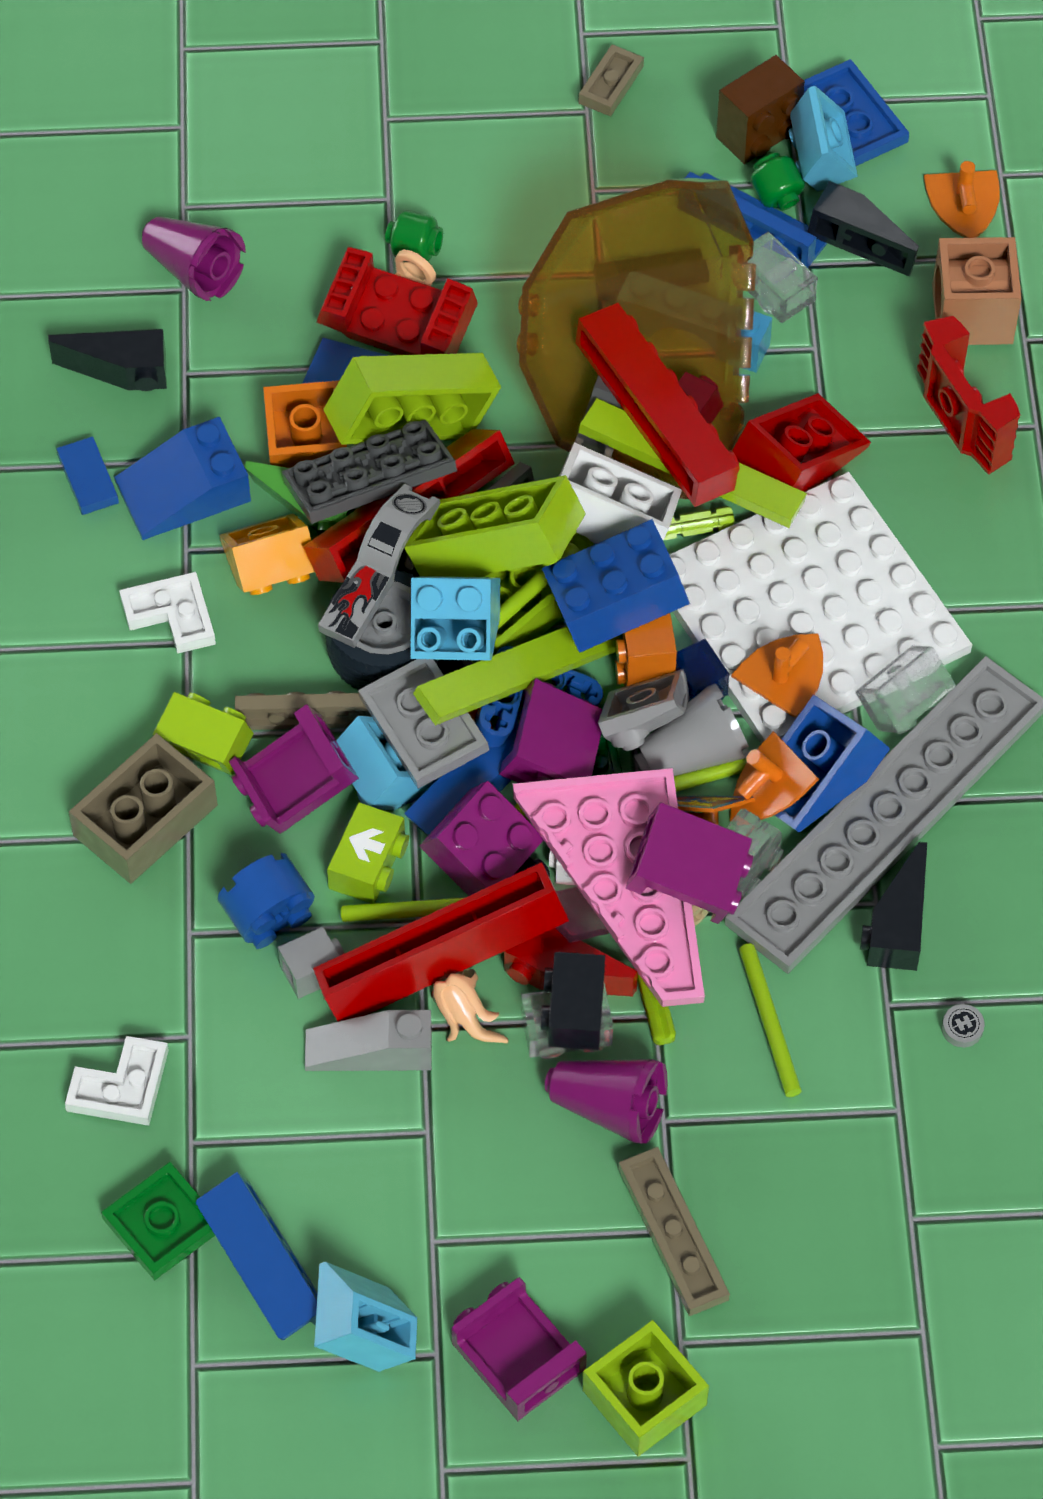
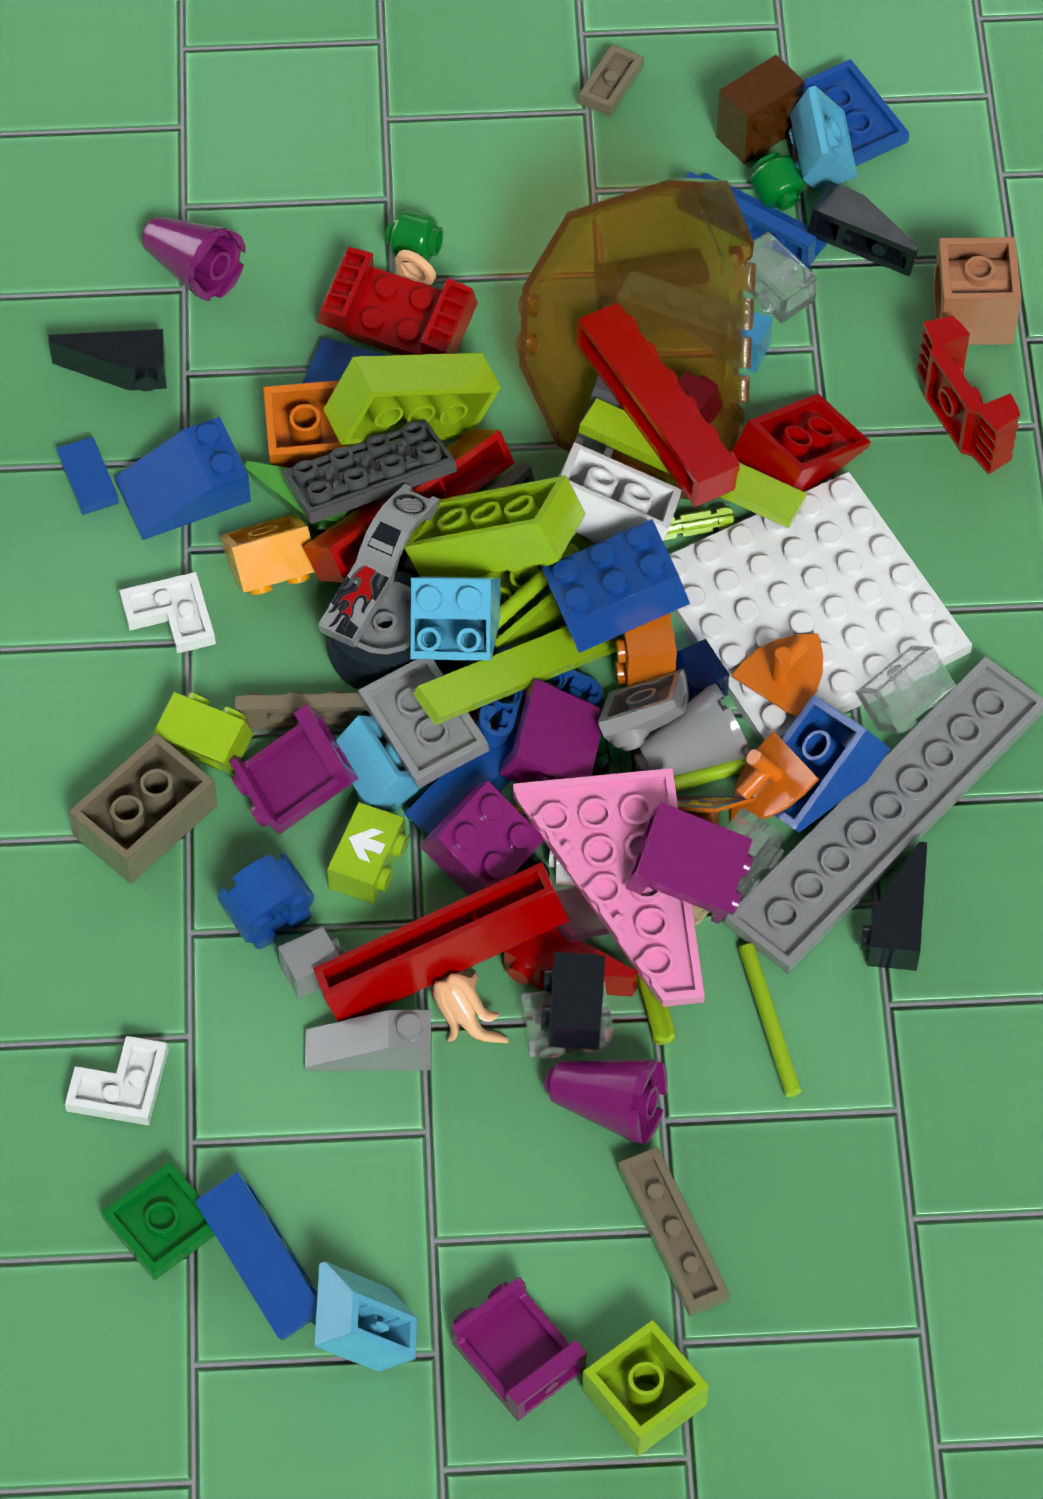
lime bar [341,898,463,922] -> none
orange shield [924,161,1000,238] -> none
light grey tile [941,1004,985,1048] -> none

